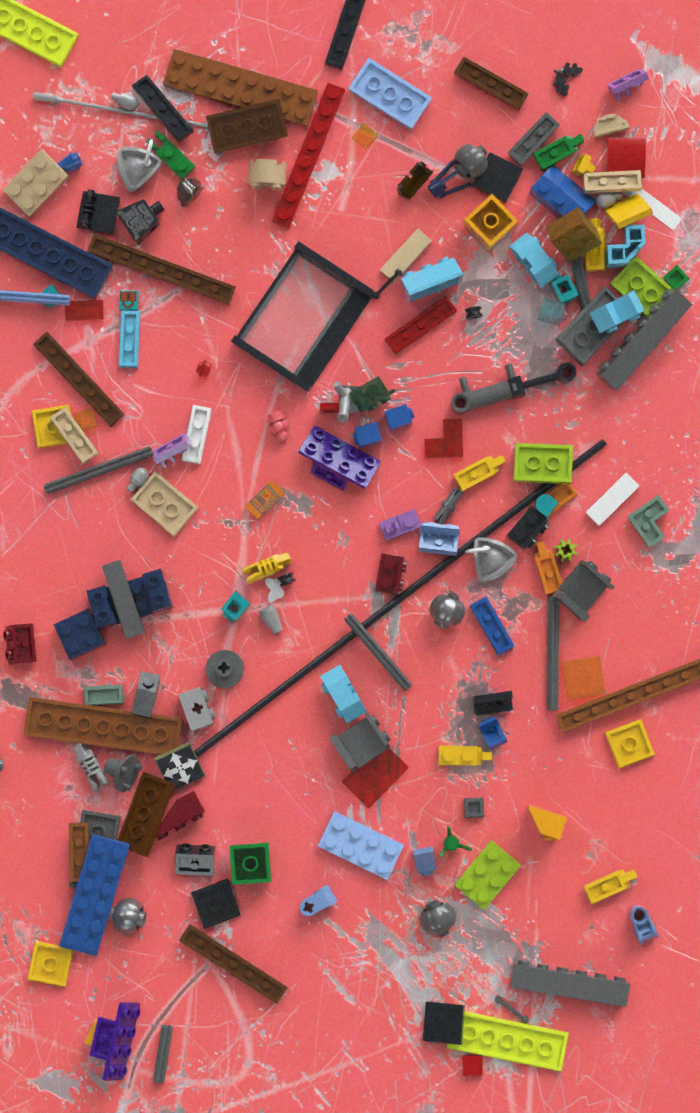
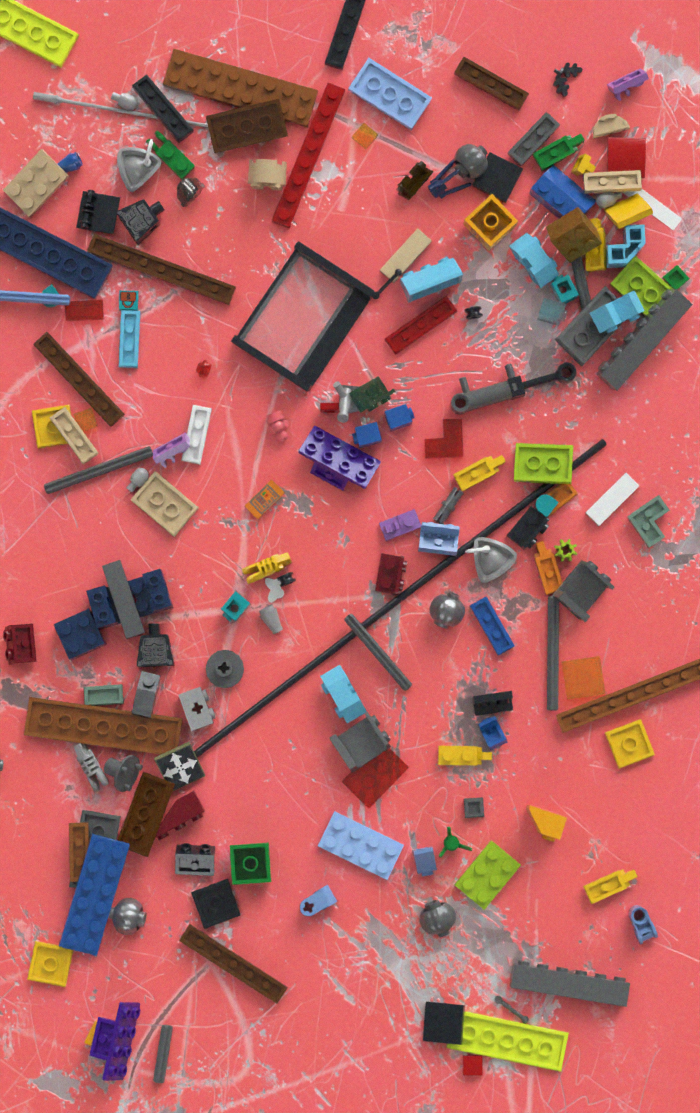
none -> torso [137,623,175,667]

